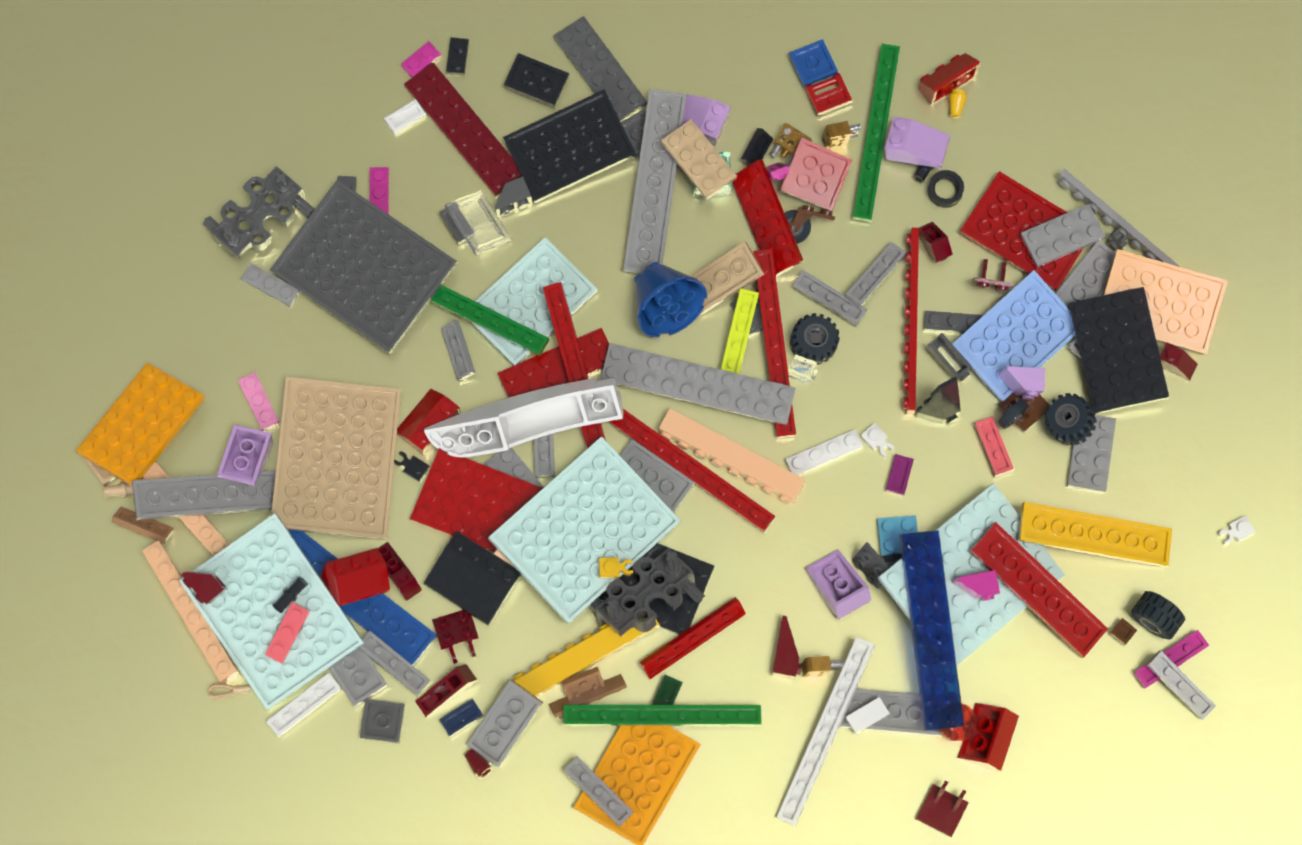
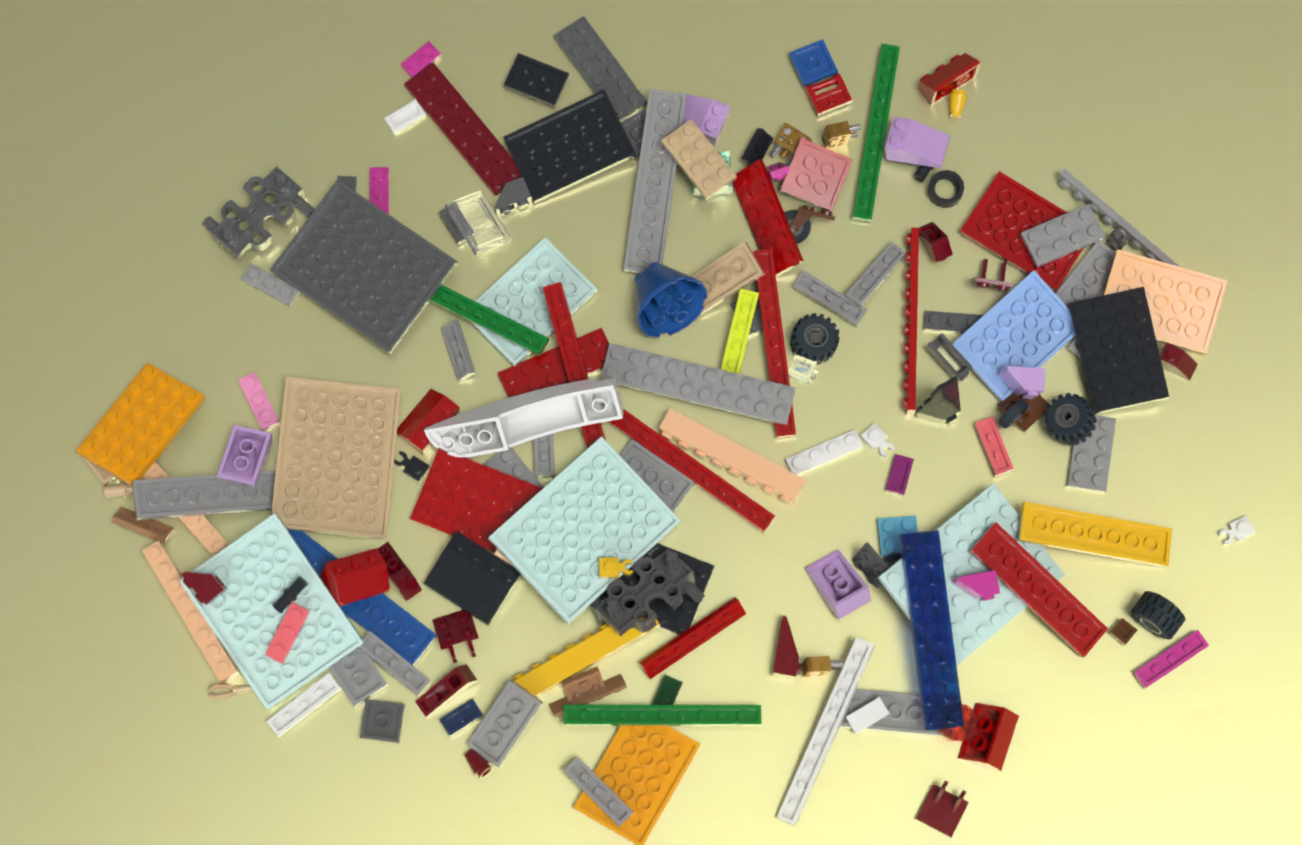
black plate [446,37,469,76] -> none
plate [1146,651,1216,720] -> none

